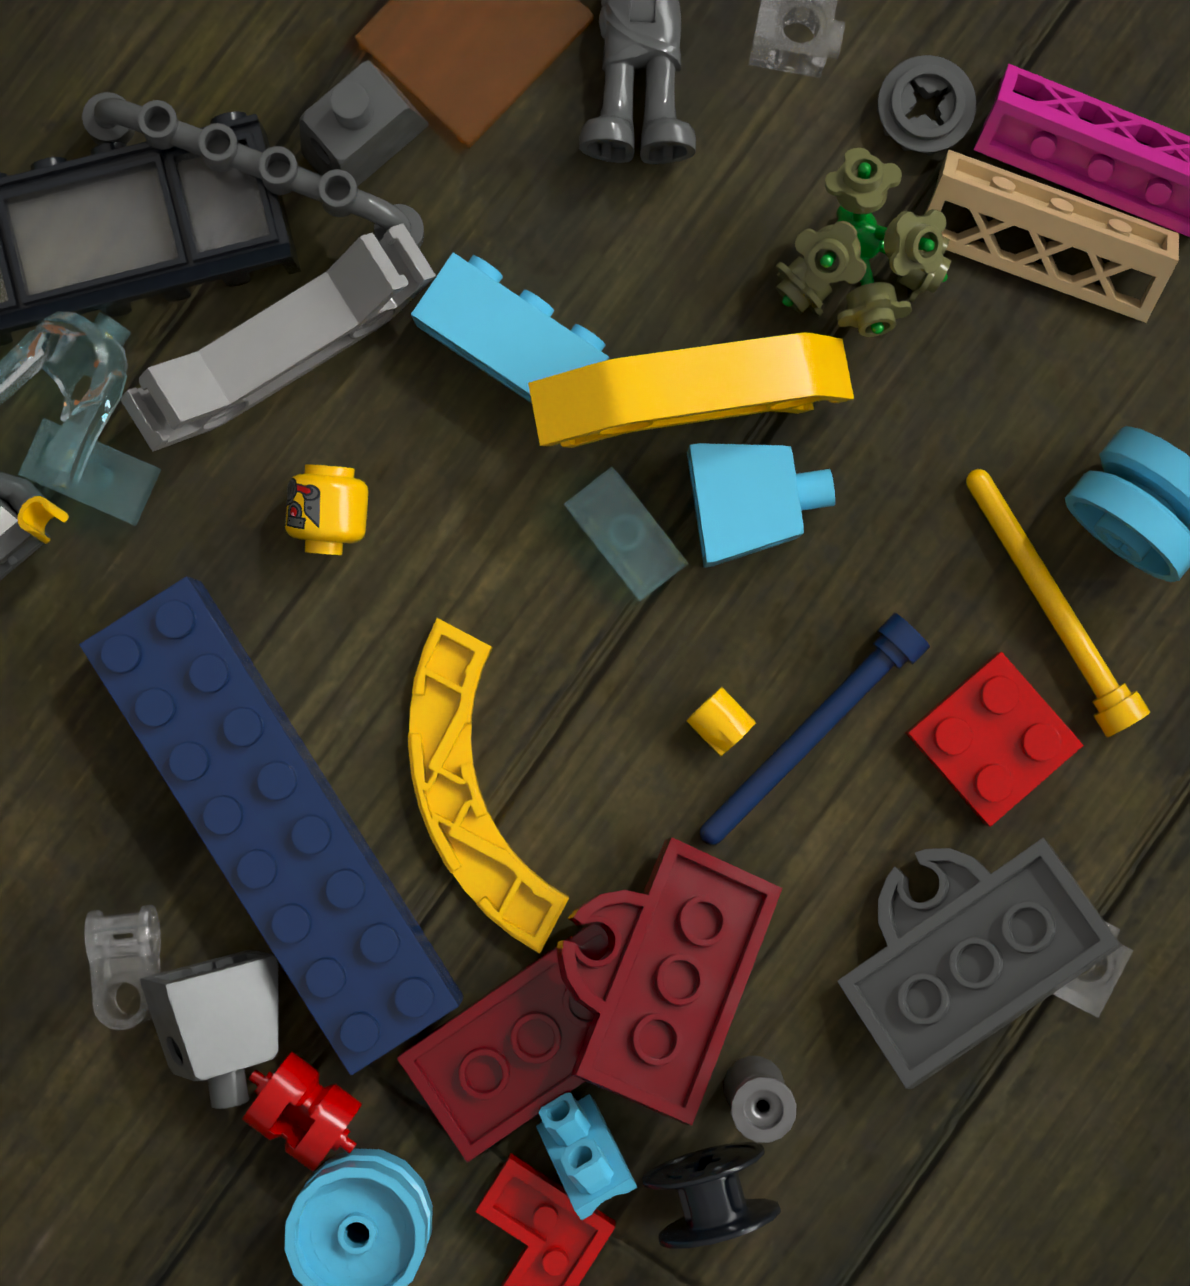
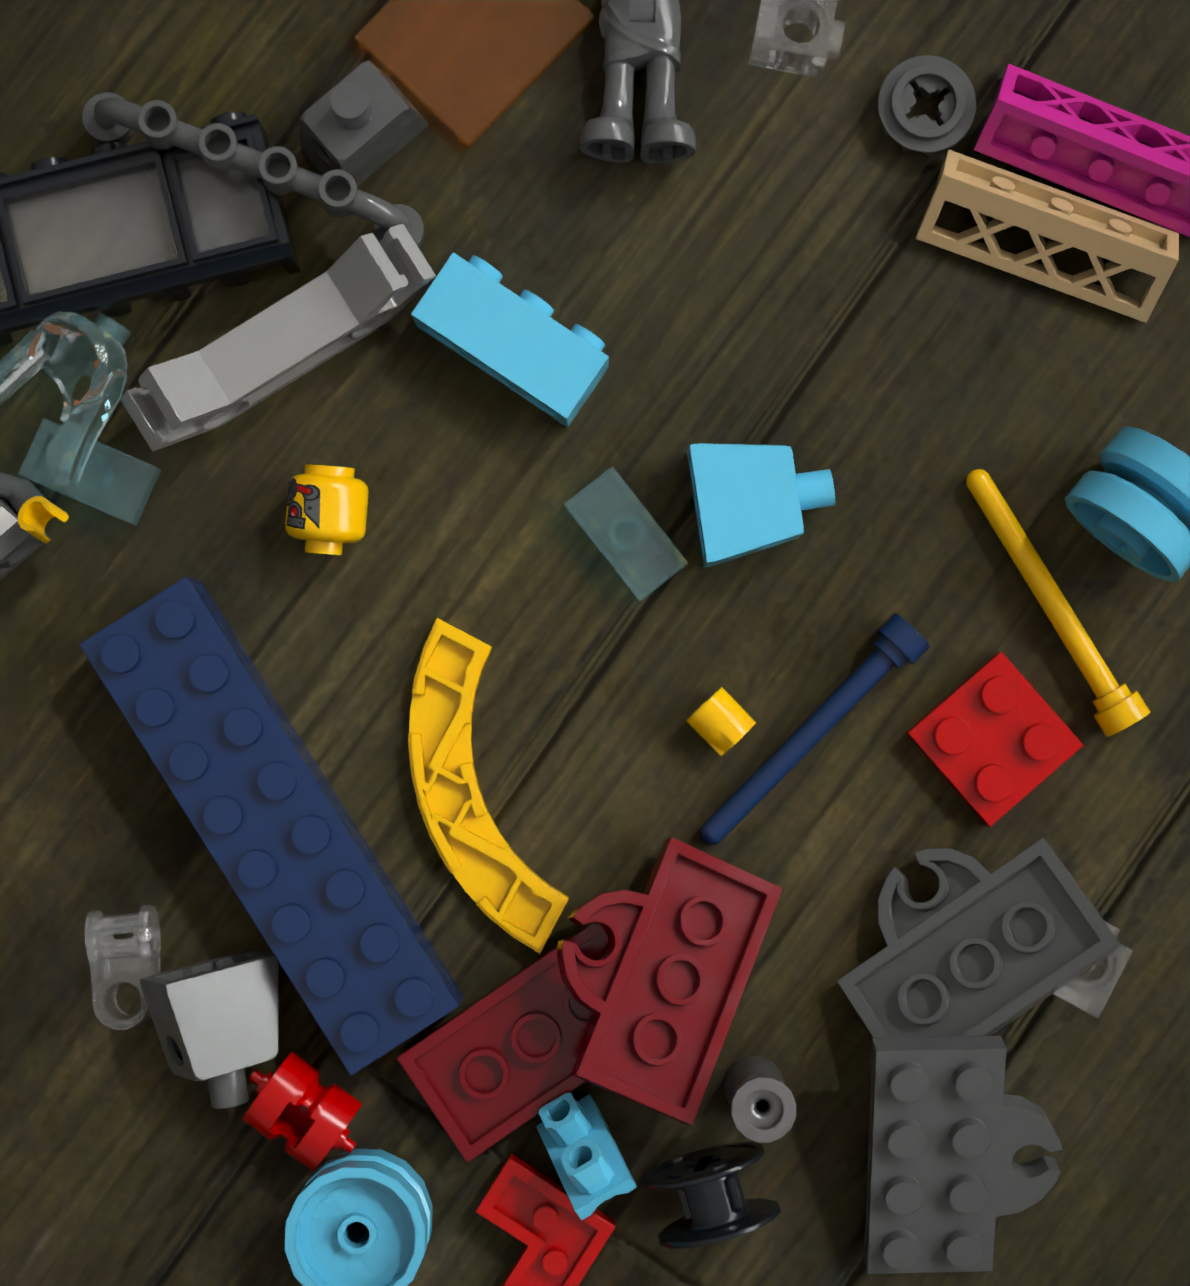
yellow piece [528,333,854,448] -> none
olive plant [775,148,951,337] -> none
none -> dark grey plate [864,1036,1062,1274]

